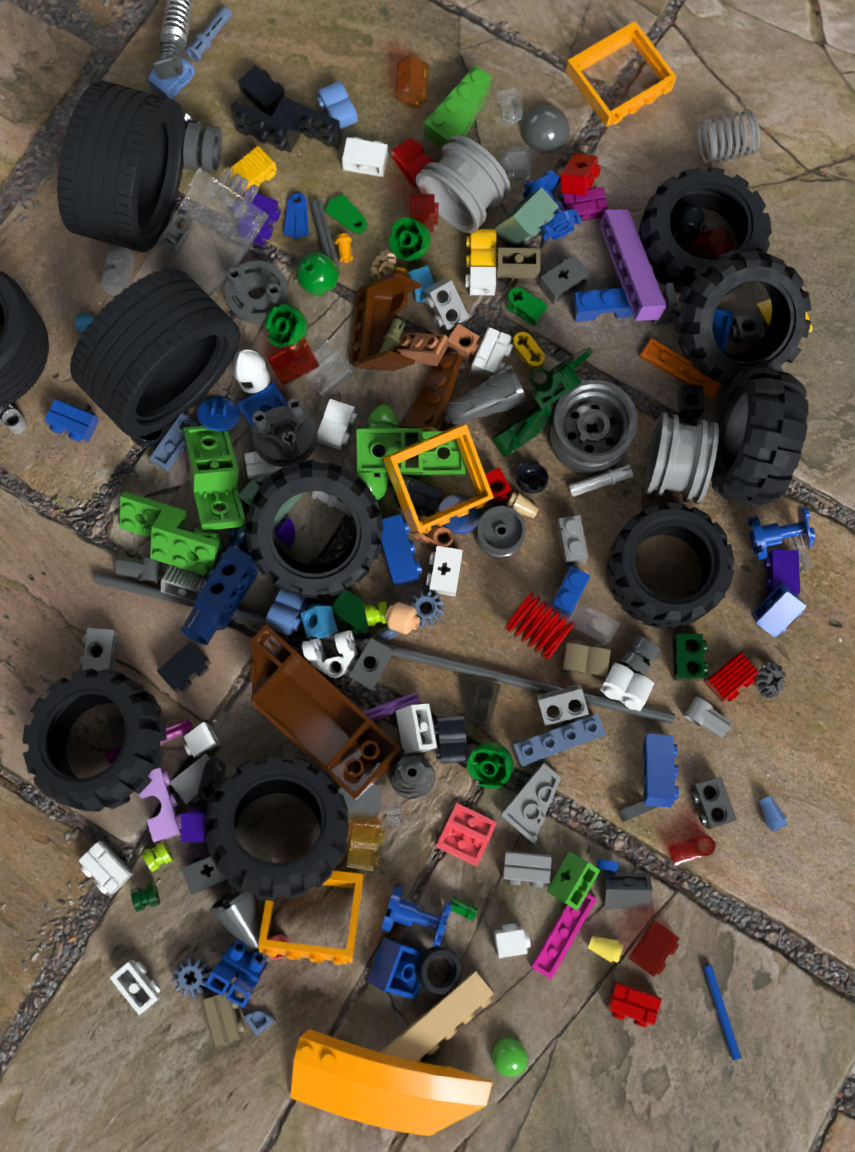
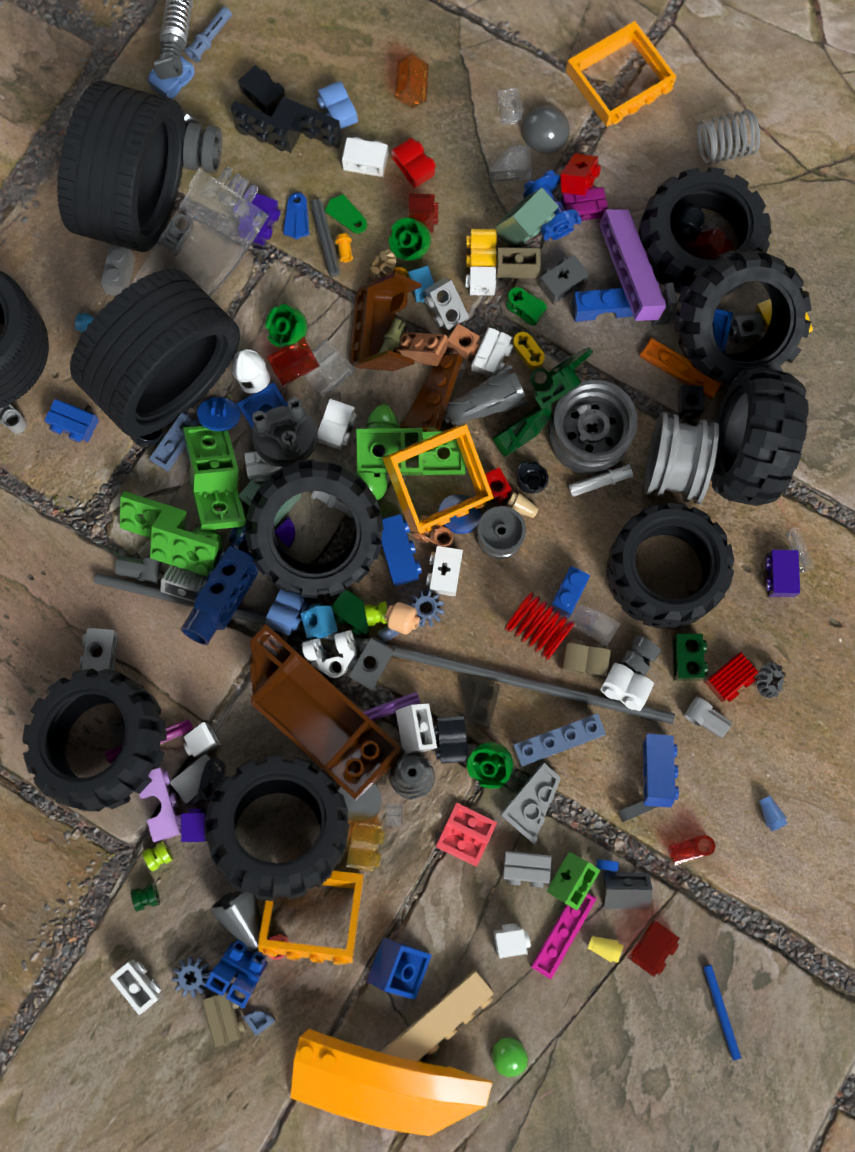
white brick [79,841,134,894] -> none
black brick [157,641,211,693] -> none
dark grey brick [182,852,228,895] -> none
dark grey piece [225,261,289,324] -> none
yellow brick [228,145,277,196] -> none
green cylinder [296,252,339,296] -> none
blue piece [381,884,453,948] -> none
black brick [394,475,444,517] -> none
black tyre [415,946,462,994] -> none
light grey wheel [416,135,511,234] -> none
bright green wedge [424,65,492,149] -> none
green pin [451,897,478,922] -> none
light grey brick [538,684,589,727] -> none
light grey brick [557,515,588,566] -> none
red brick [607,981,662,1028] -> none
dark grey brick [690,776,737,829] -> none
blue piece [747,506,816,560] -> none
brick [751,583,807,638] -> none

